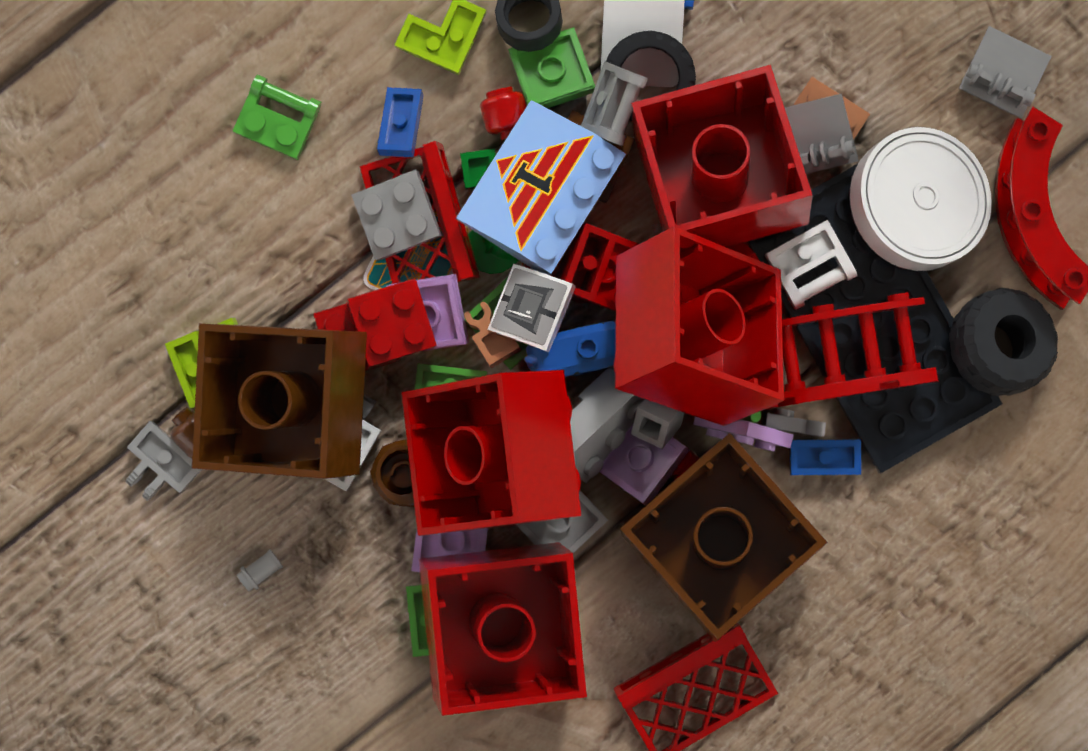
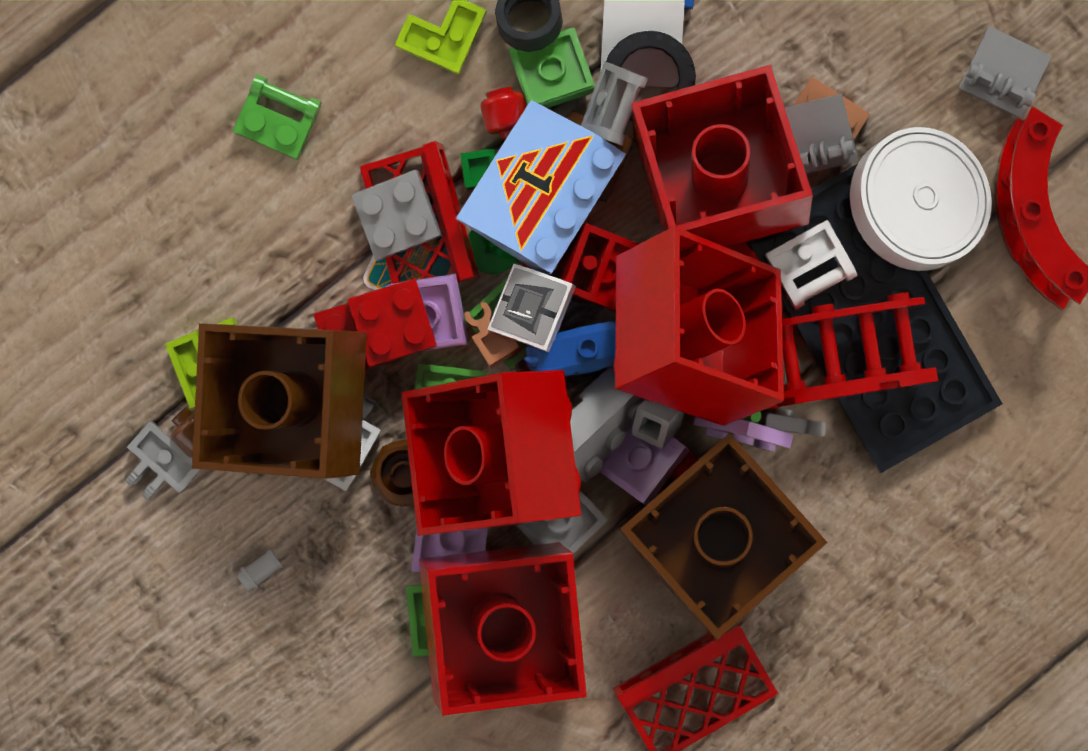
blue plate [377,87,424,158] -> none
blue plate [789,439,861,475] -> none
black tyre [949,288,1058,396] -> none

